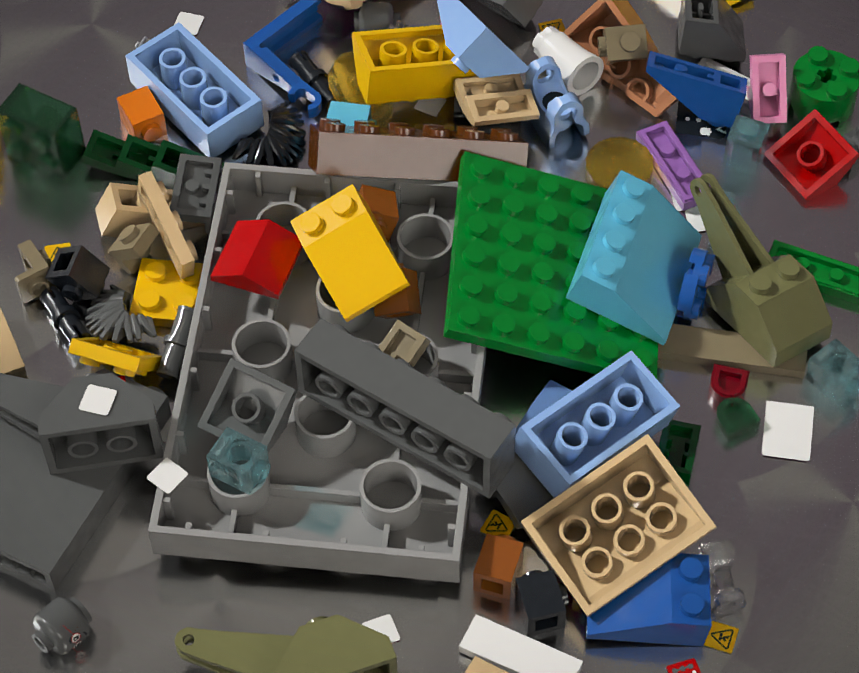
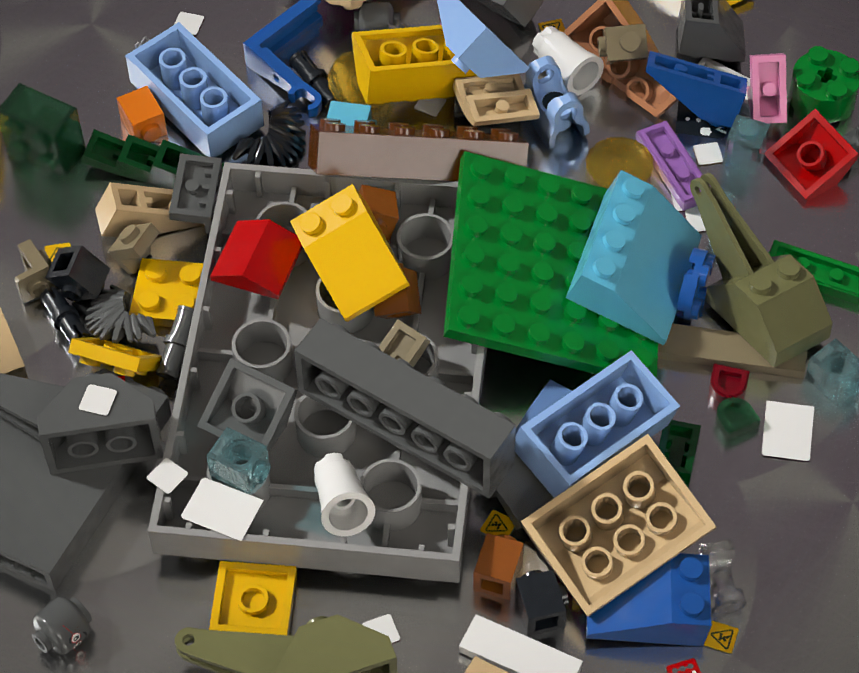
tan plate [138,171,198,279] -> none
none -> white sticker [181,478,264,541]
none -> yellow plate [209,561,297,635]
none -> white plant [314,453,375,537]
none -> white sticker [693,142,723,165]

